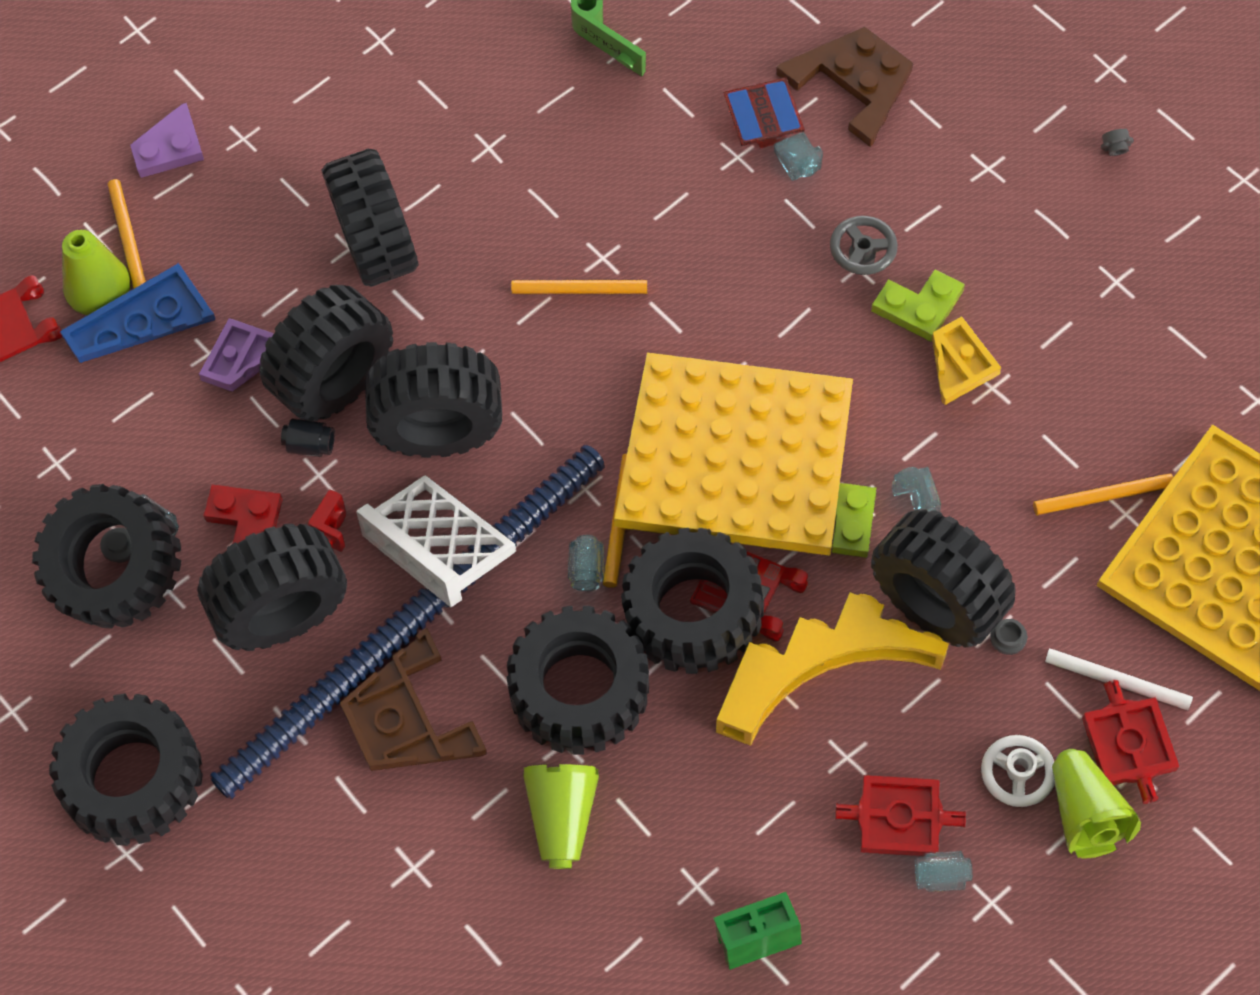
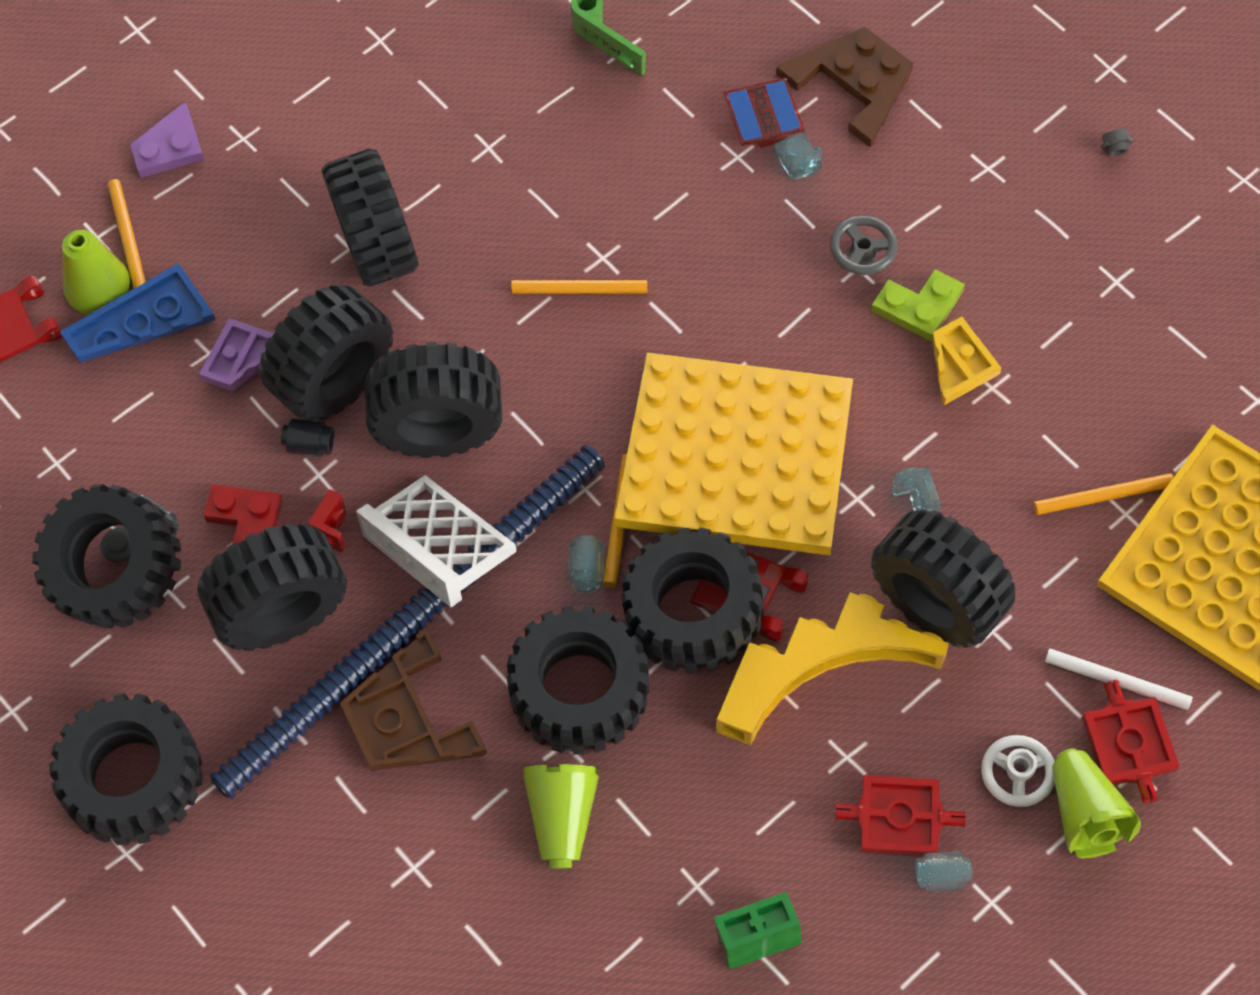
lime plate [832,483,876,558] -> none
dark grey plate [990,619,1028,655] -> none

